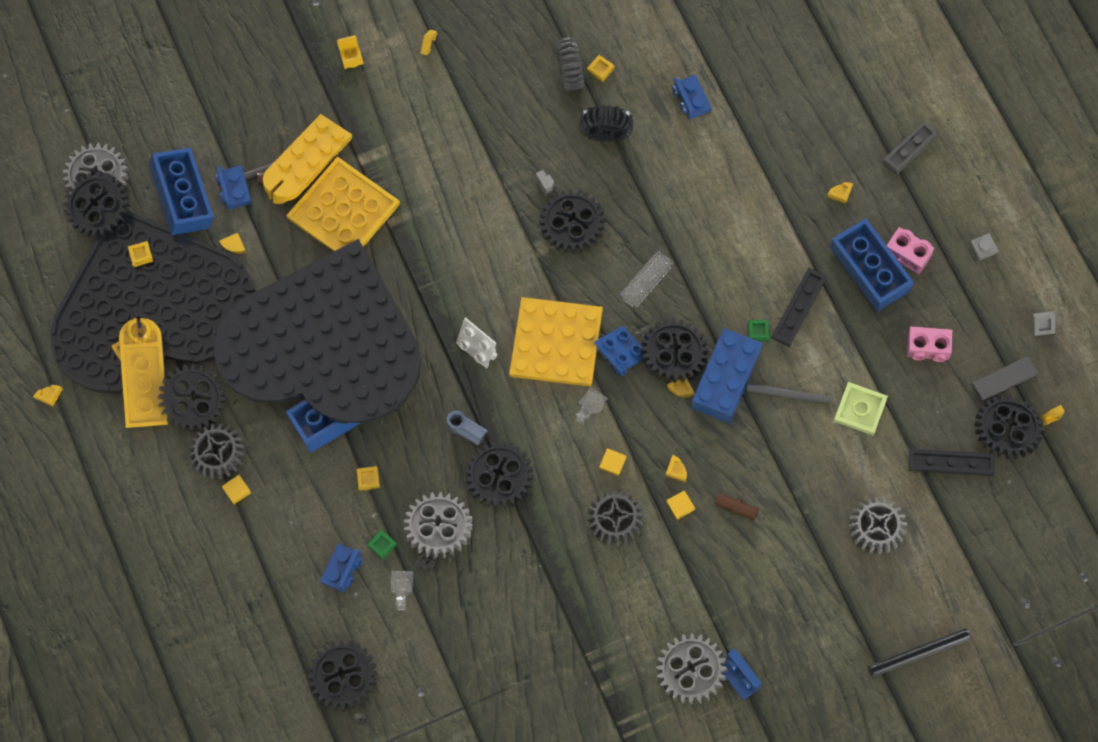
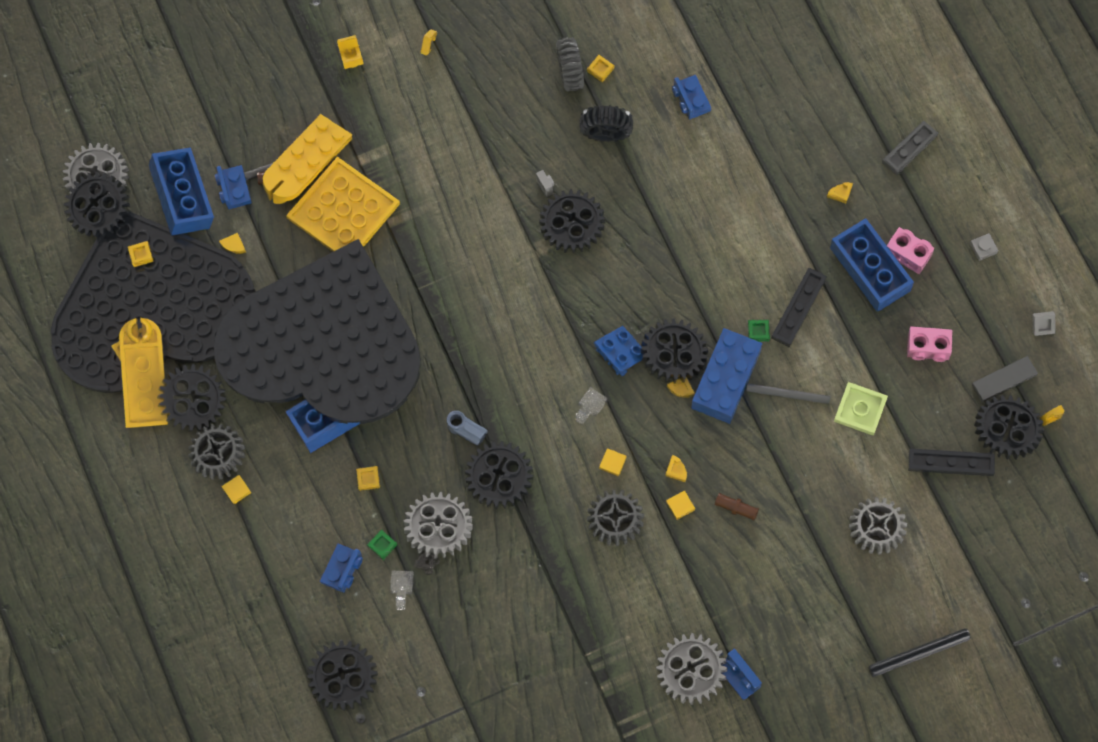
yellow tile [33,385,62,407] -> none
white hinge [456,317,498,368] -> none
yellow plate [509,297,603,387] -> none
clear plate [619,250,674,309] -> none

